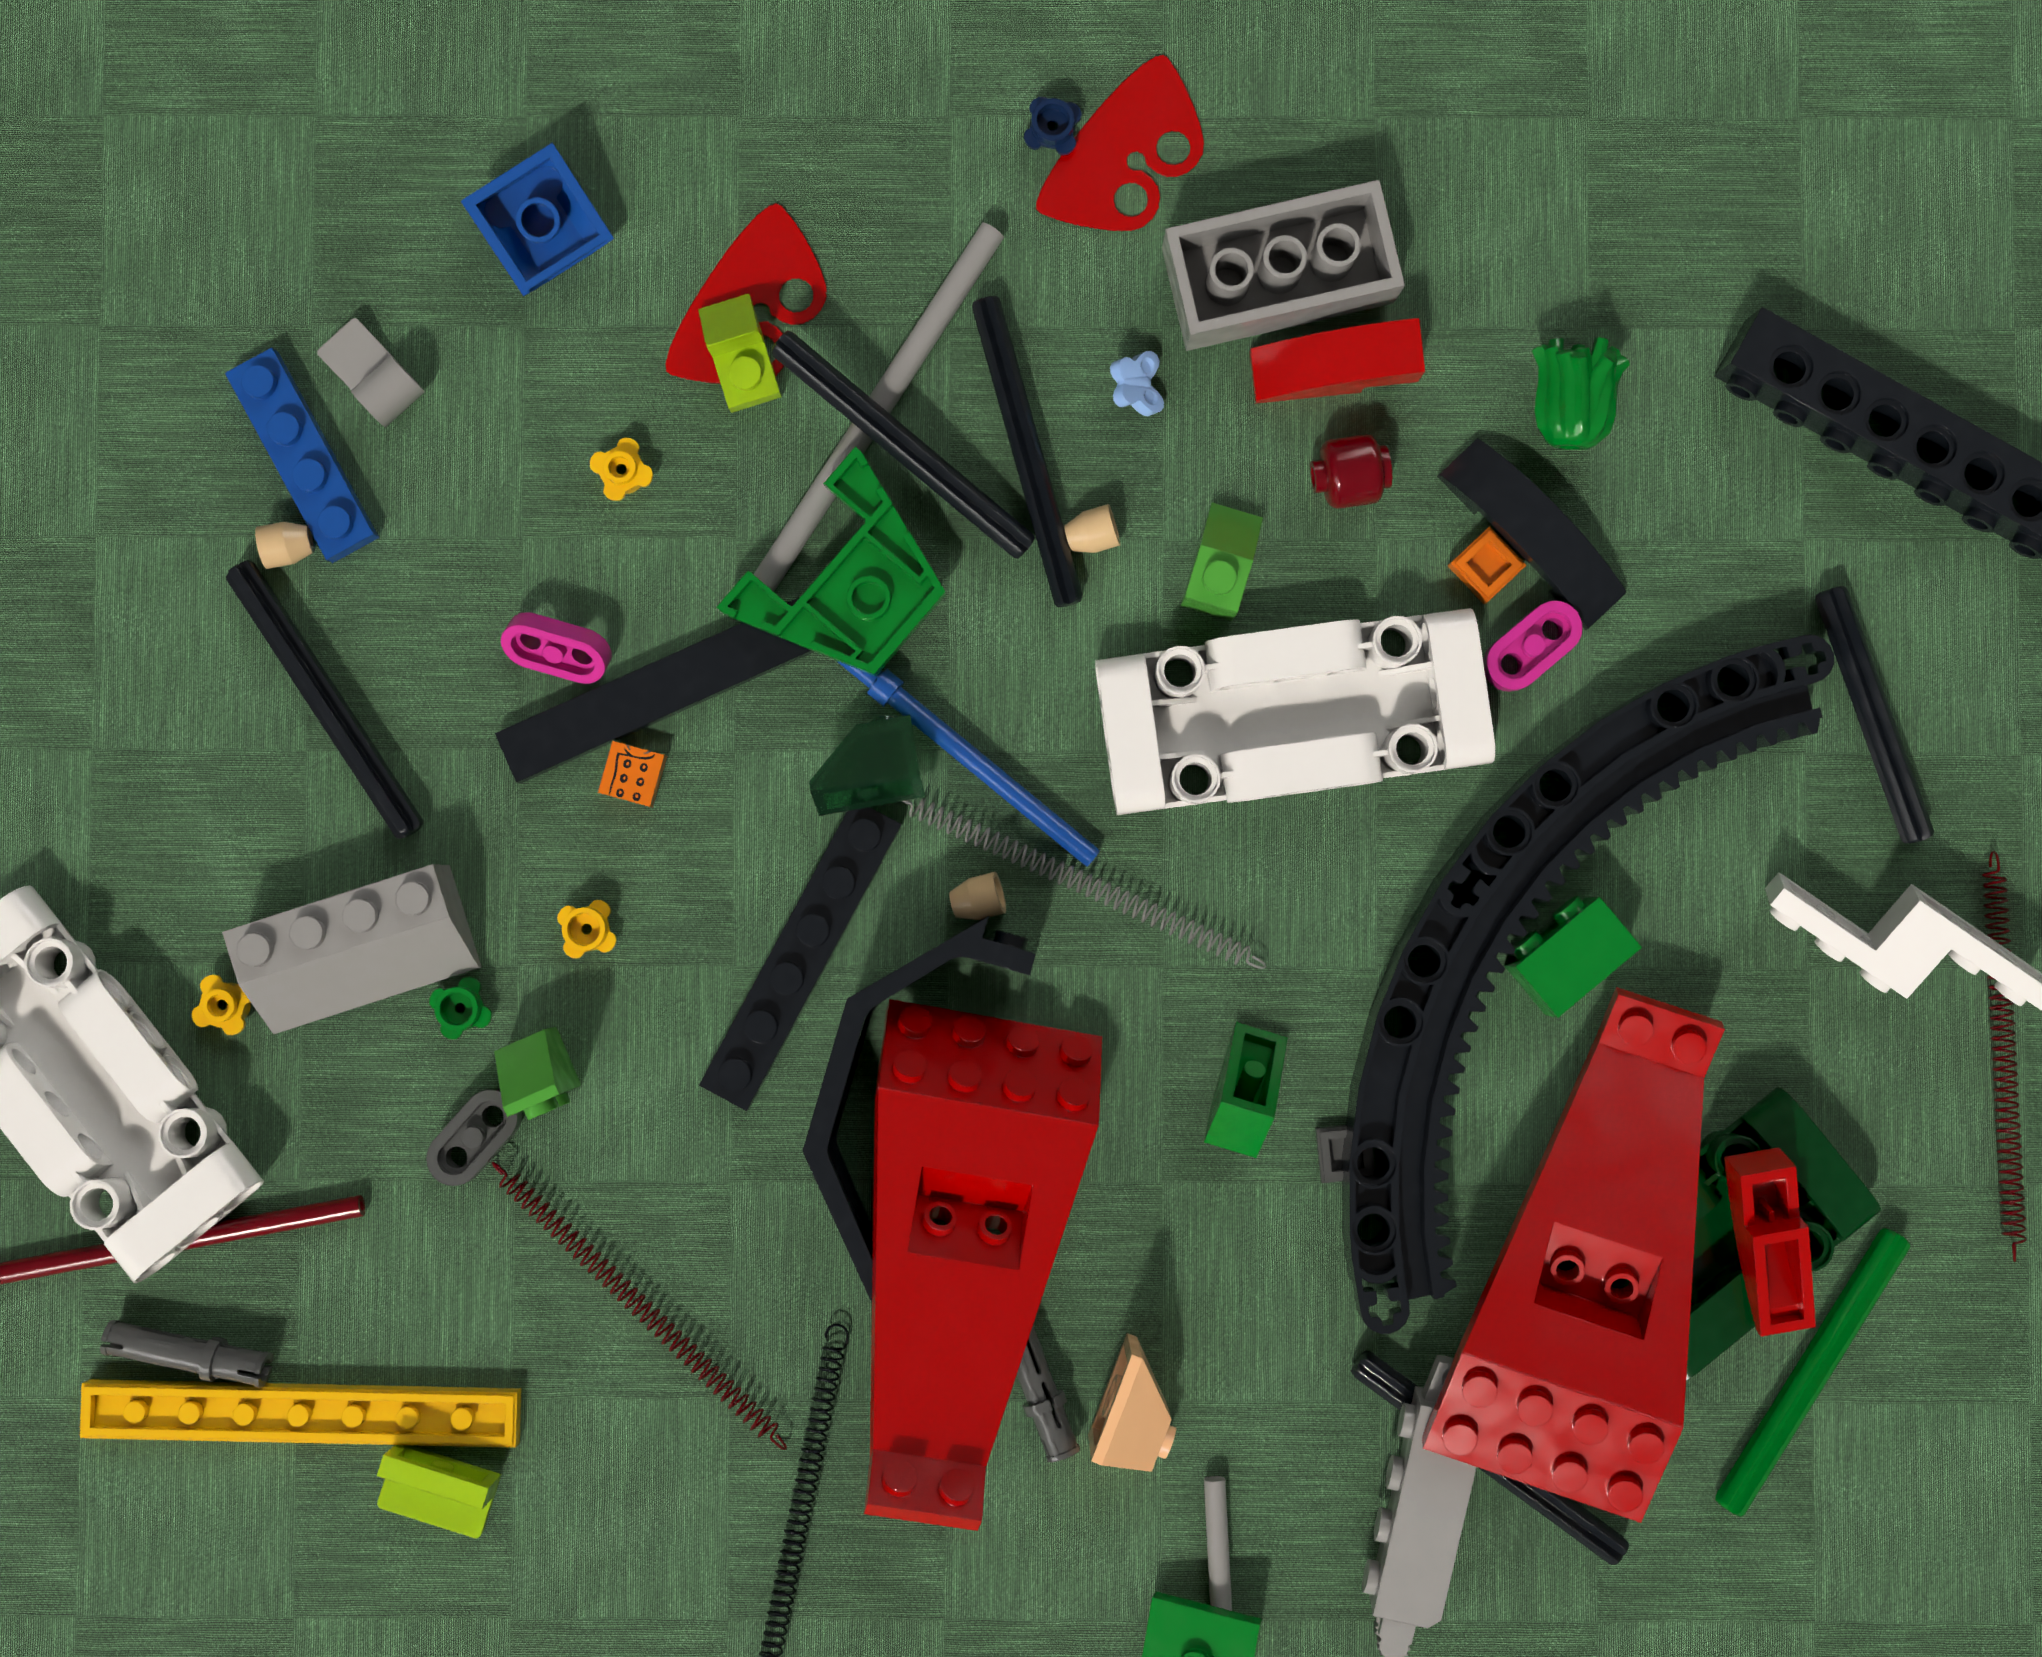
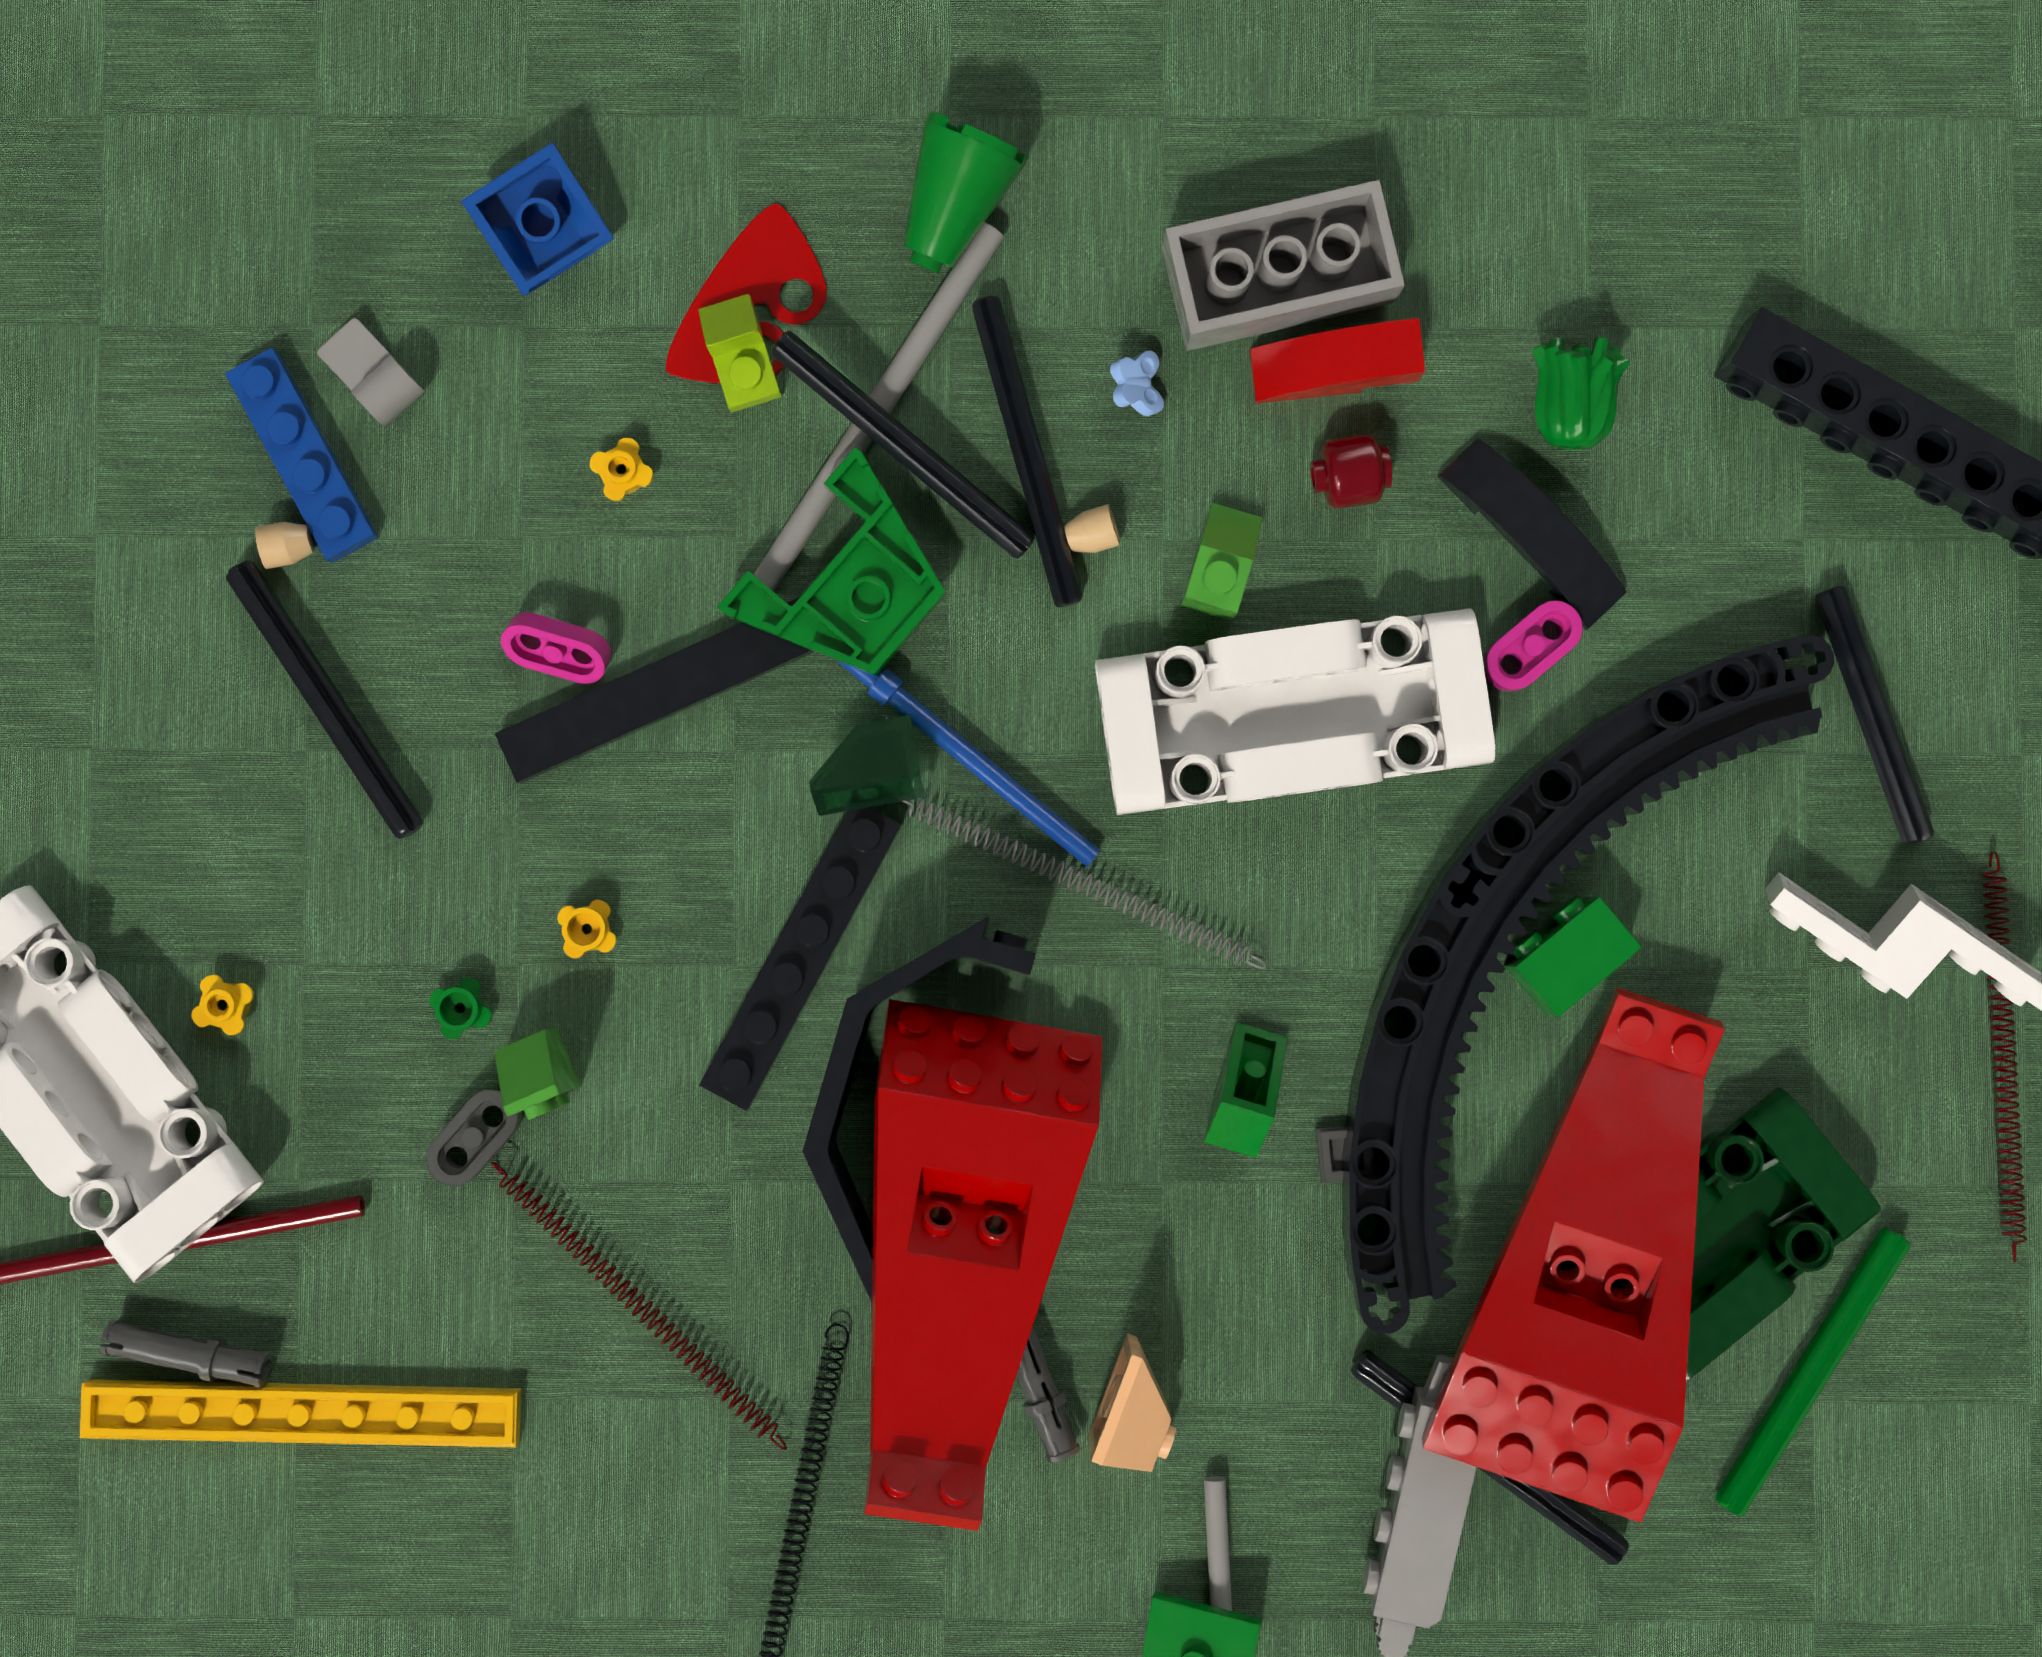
light grey slope [222,864,482,1034] -> none
lime panel [377,1445,502,1539] -> none
orange tile [598,741,667,808] -> none
tan hose [949,872,1006,920] -> none
dark blue plate [1024,97,1082,155] -> none
red piece [1036,55,1204,231] -> none
orange tile [1447,526,1527,604] -> none
red slope [1724,1147,1816,1337] -> none
none -> green cone [903,111,1028,274]

